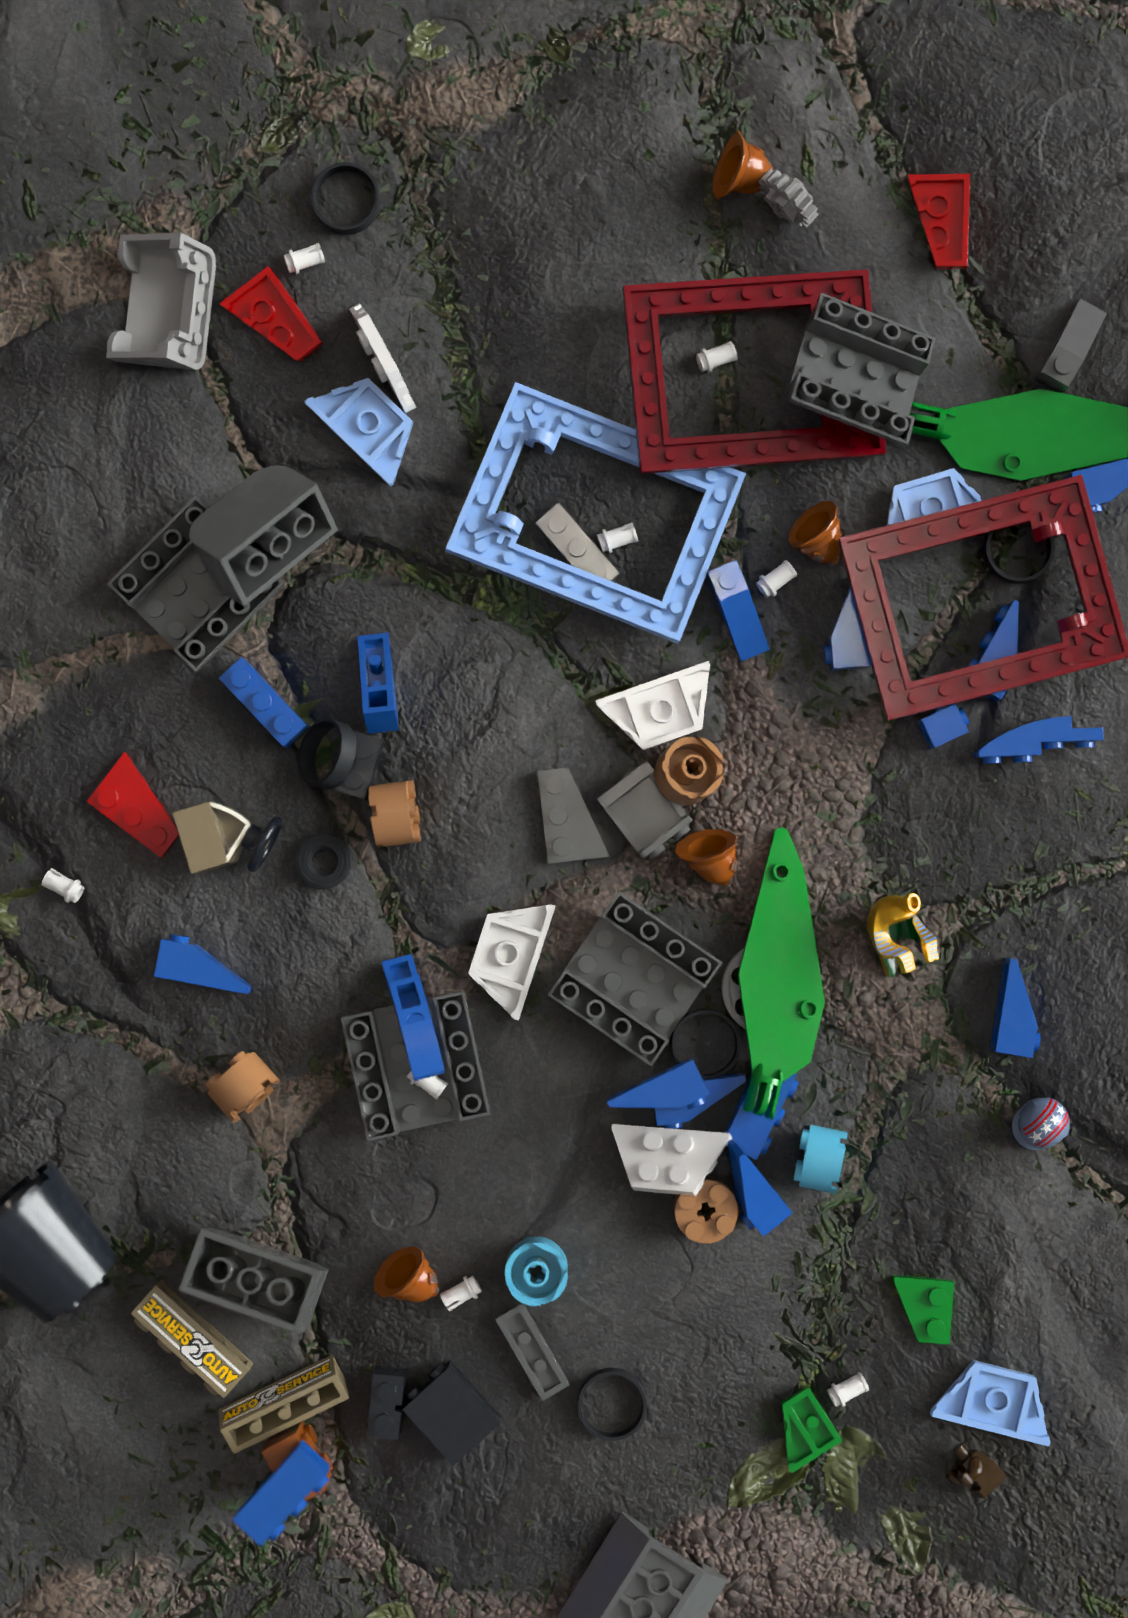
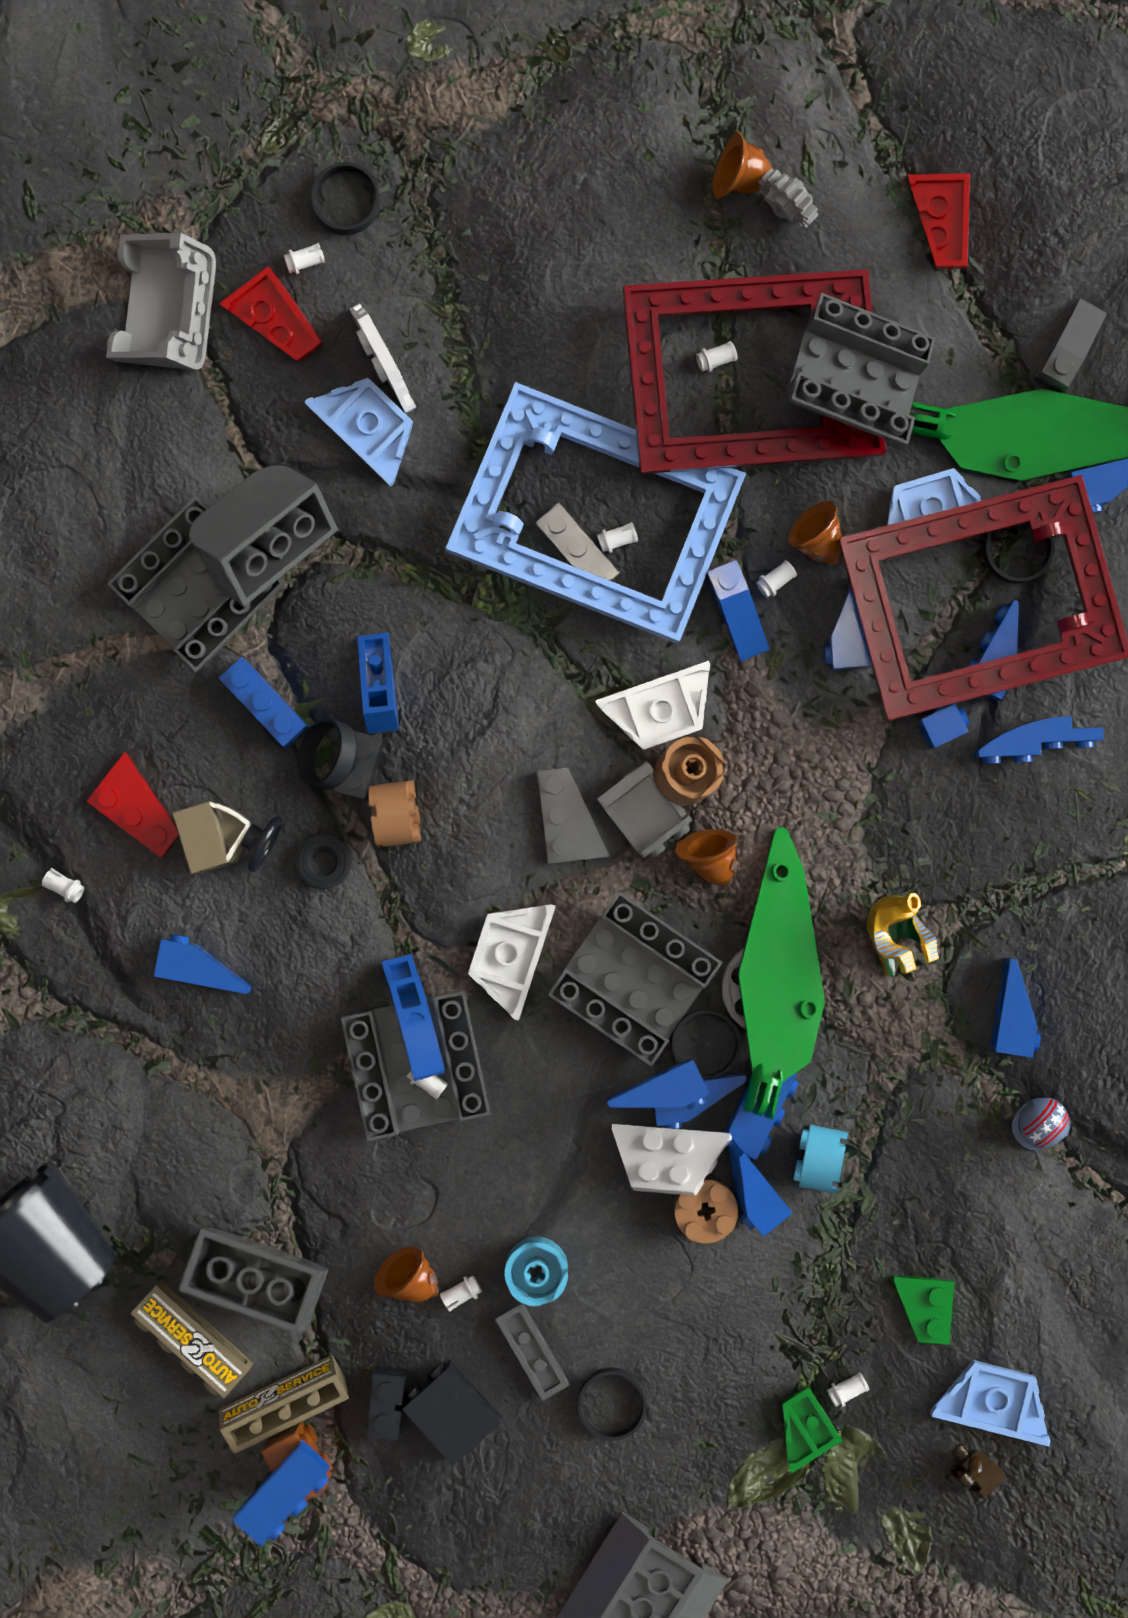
medium nougat brick [206,1051,280,1123] -> none

